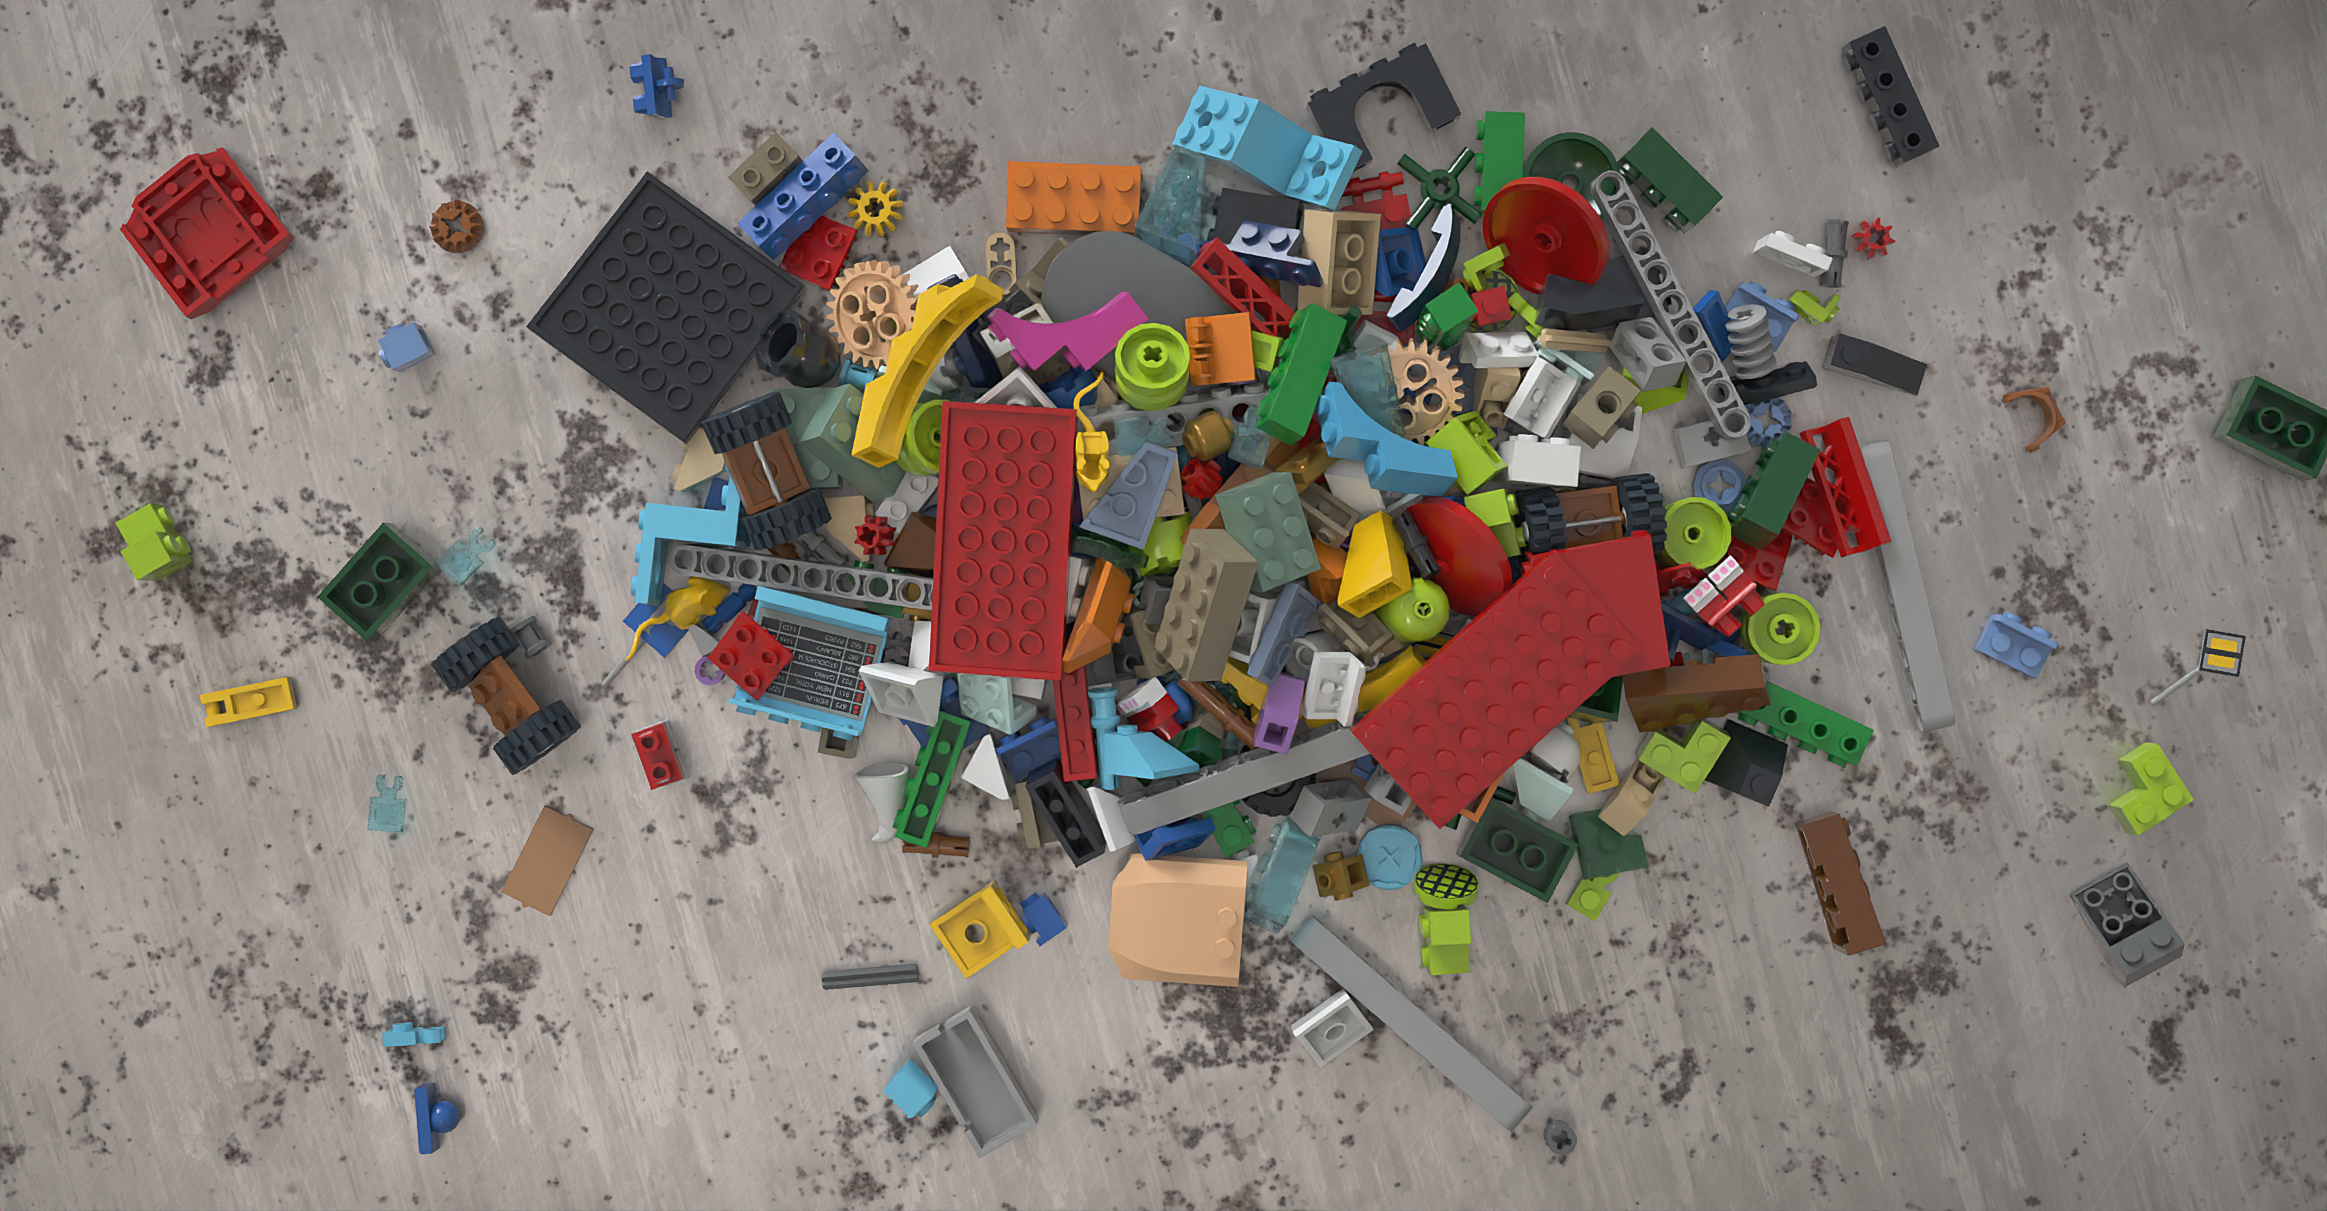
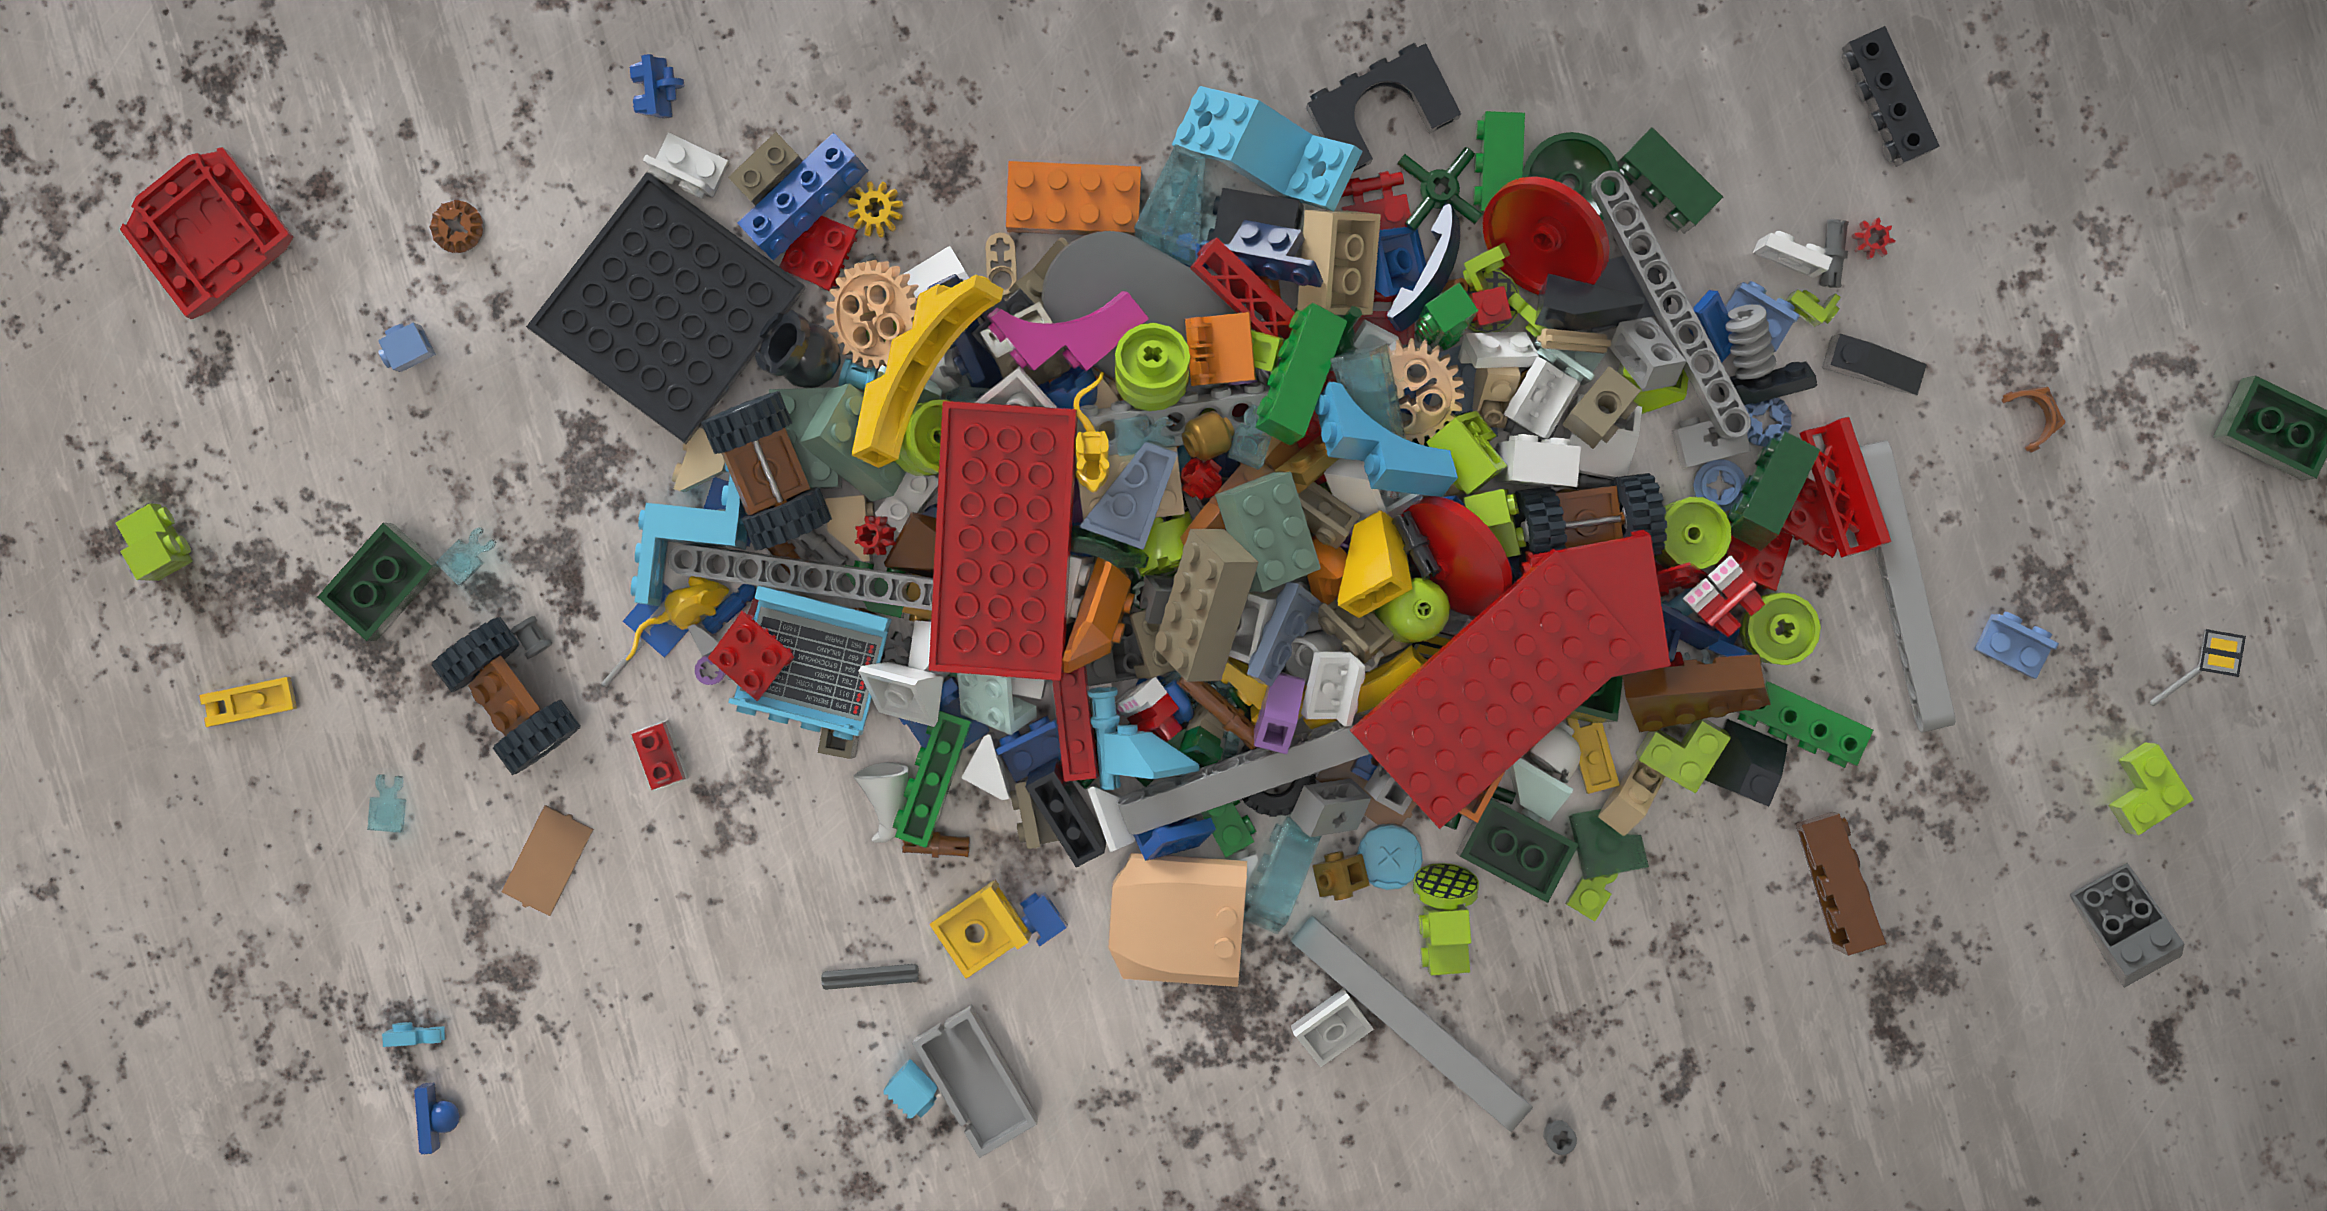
none -> white bracket [643,132,730,199]

